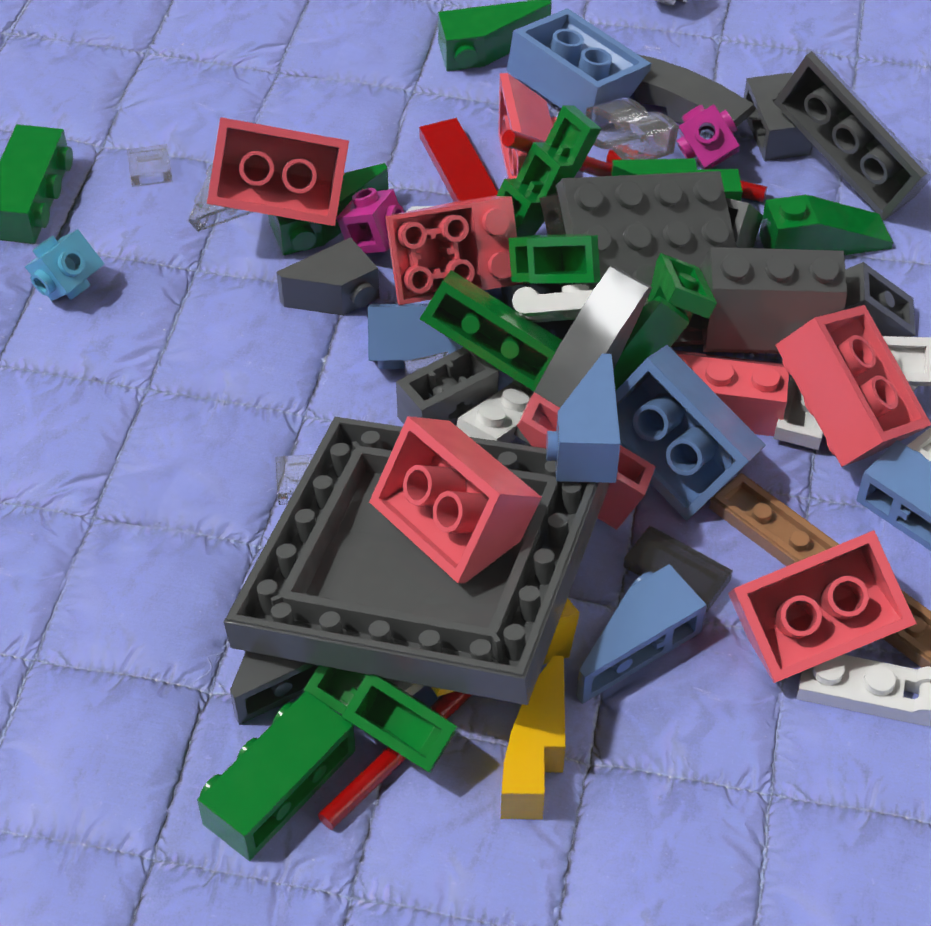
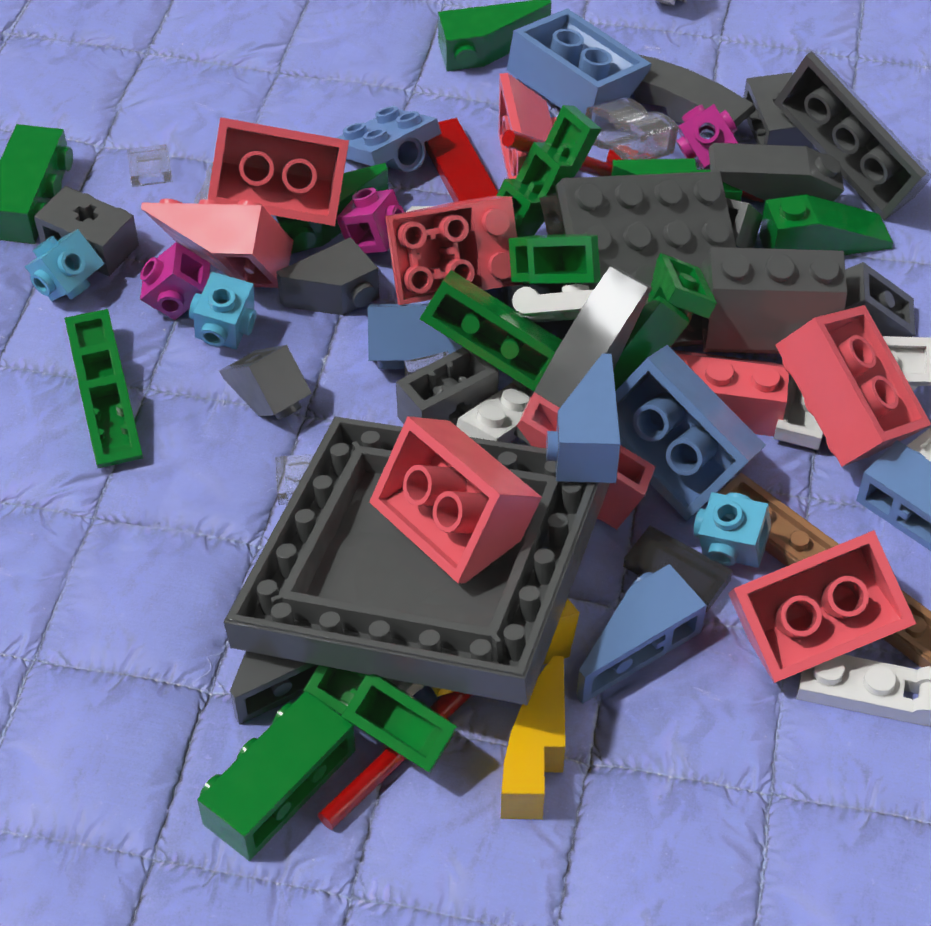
none -> dark grey brick [34,186,139,276]
none -> green slope [64,309,143,469]
none -> dark pink brick [140,242,211,320]
none -> coral slope [141,199,293,288]
none -> medium azure brick [189,272,256,350]
none -> dark grey slope [219,345,312,419]
none -> medium blue plate [336,106,441,172]
none -> medium azure brick [694,492,771,568]
none -> dark grey slope [708,143,844,202]

